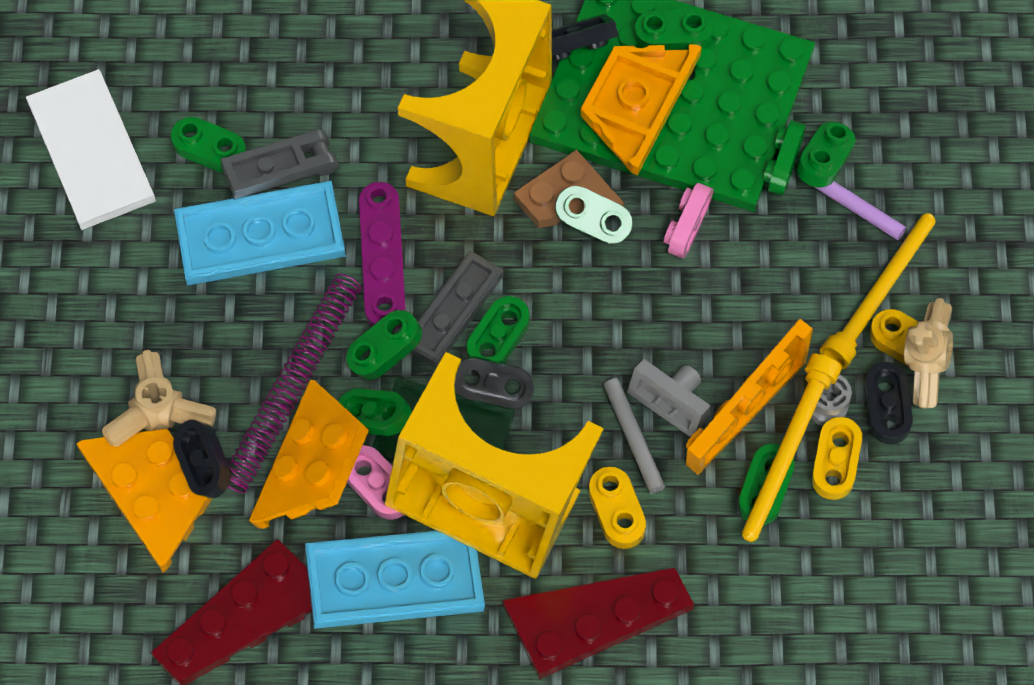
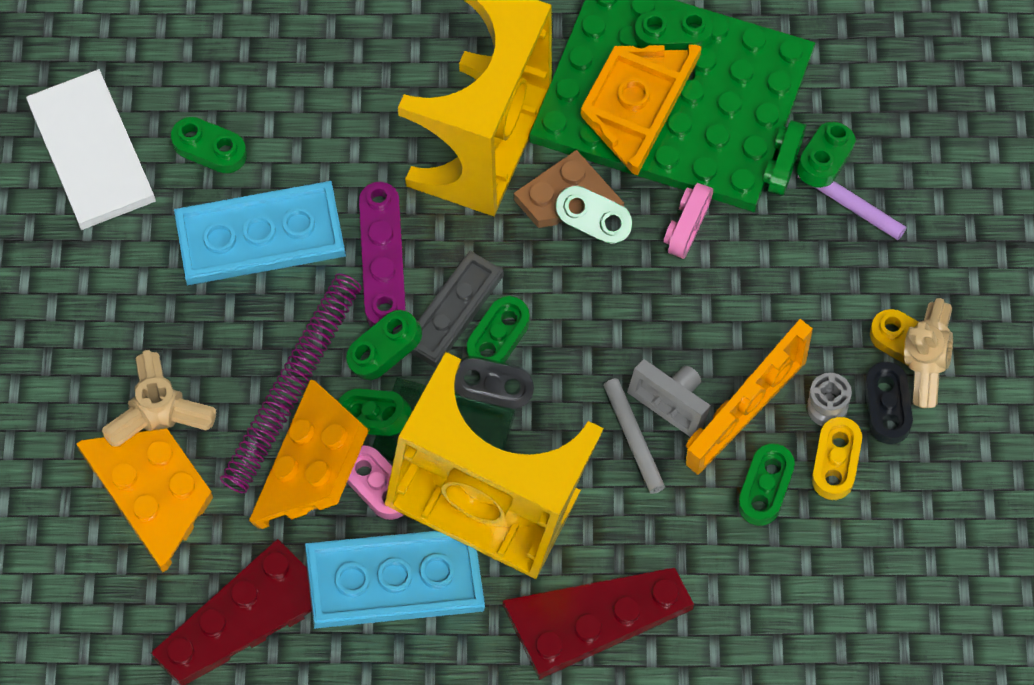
black plate [173,420,231,498] -> none
dark grey plate [221,130,339,200] -> none
black plate [552,14,618,61] -> none
yellow plate [589,467,646,549] -> none
yellow piece [742,353,842,542] -> none
yellow piece [819,213,936,369] -> none

